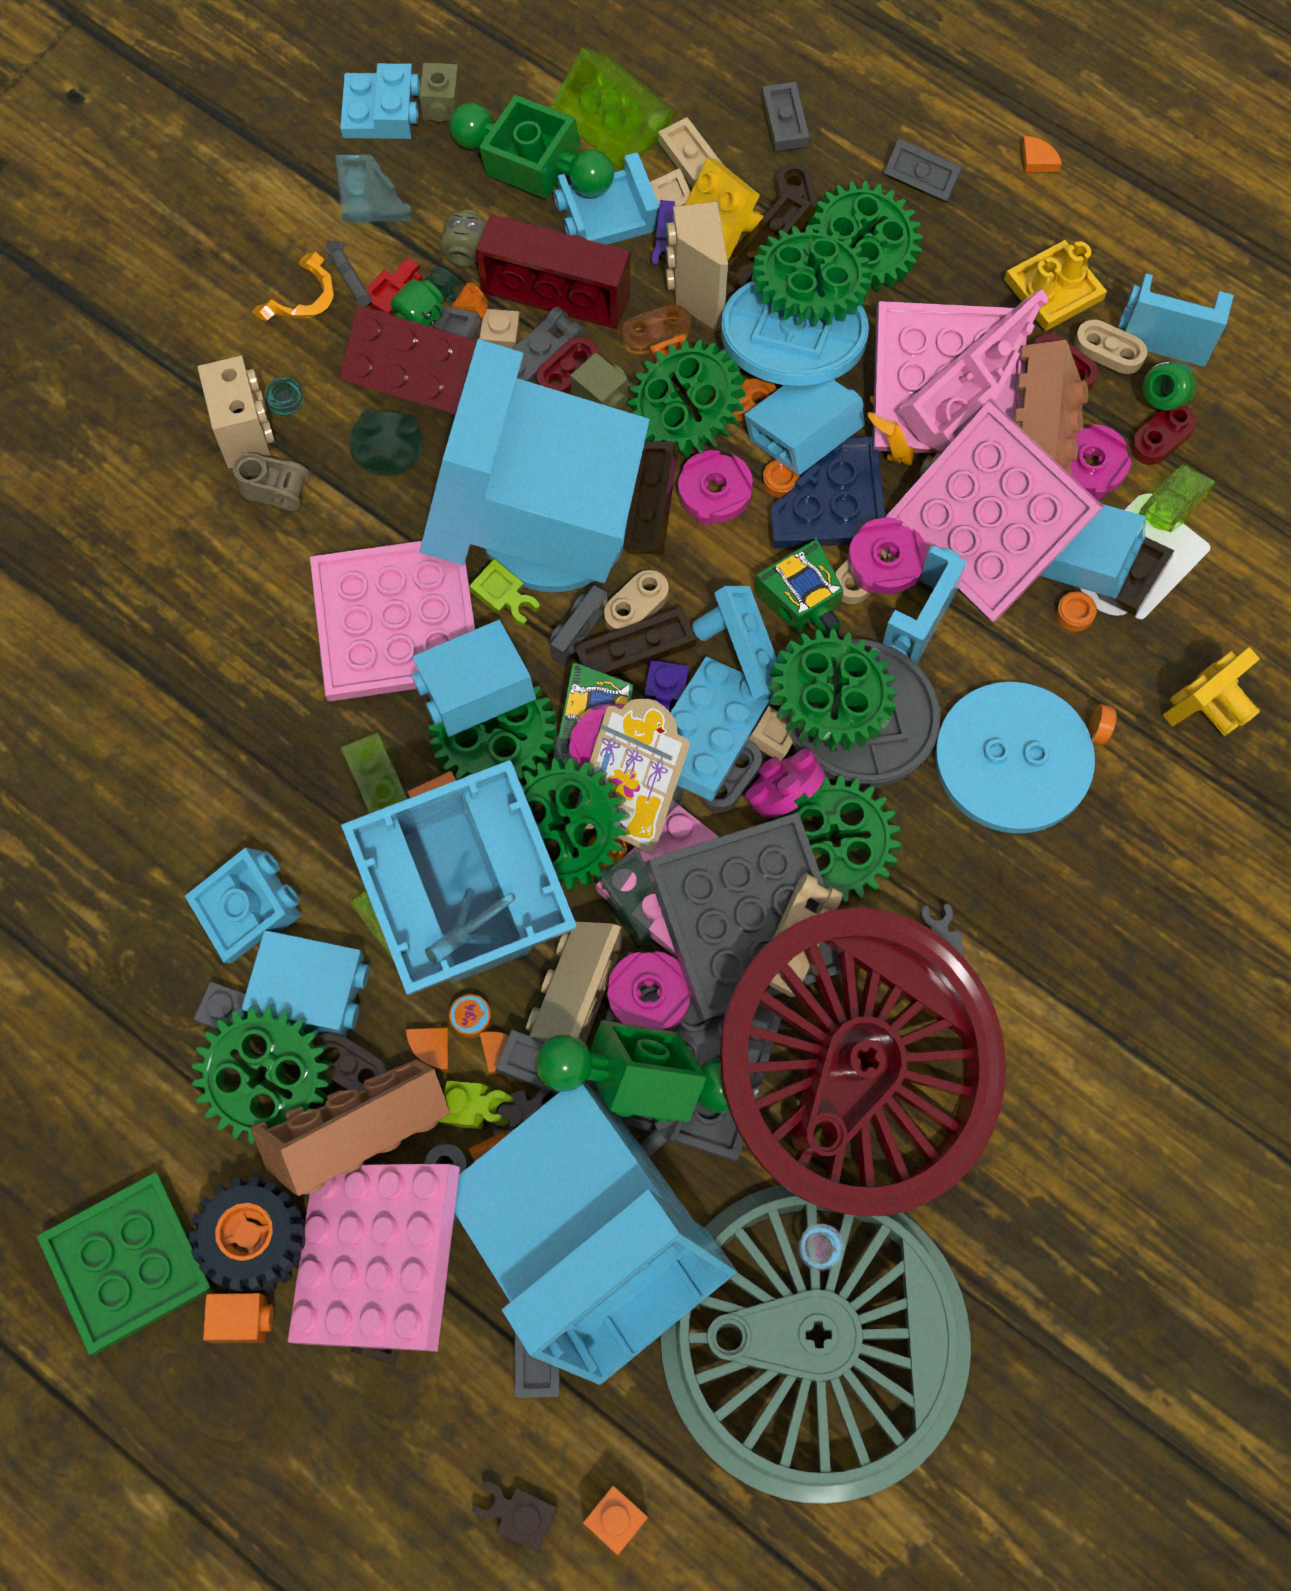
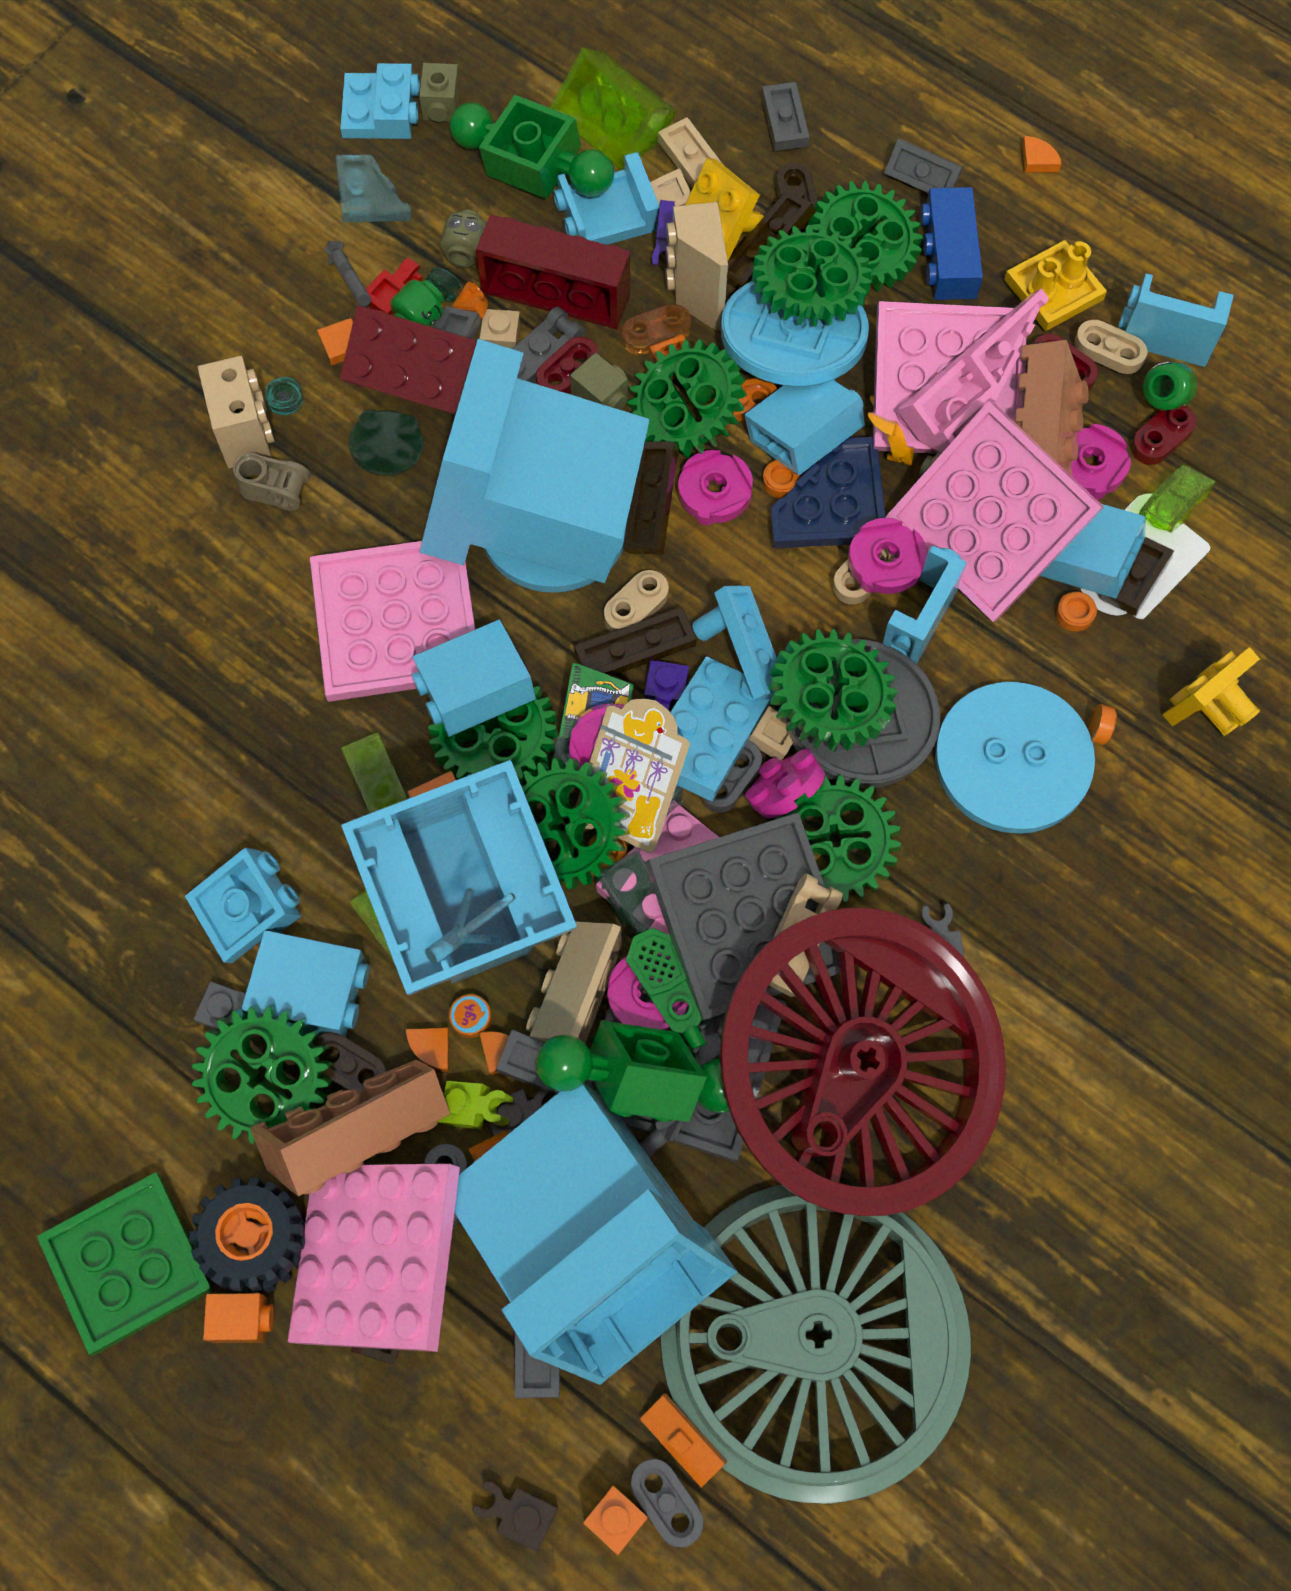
light orange helmet [251,251,334,321] -> none
lime plate [469,559,540,627] -> none
dark grey plate [549,585,607,668] -> none
torso [754,539,843,637] -> none
clear tile [799,1224,844,1271] -> none
none -> orange tile [317,318,353,366]
none -> green piece [626,928,707,1051]
none -> dark grey plate [631,1459,703,1547]
none -> orange piece [640,1393,727,1488]
none -> blue brick [920,187,983,300]

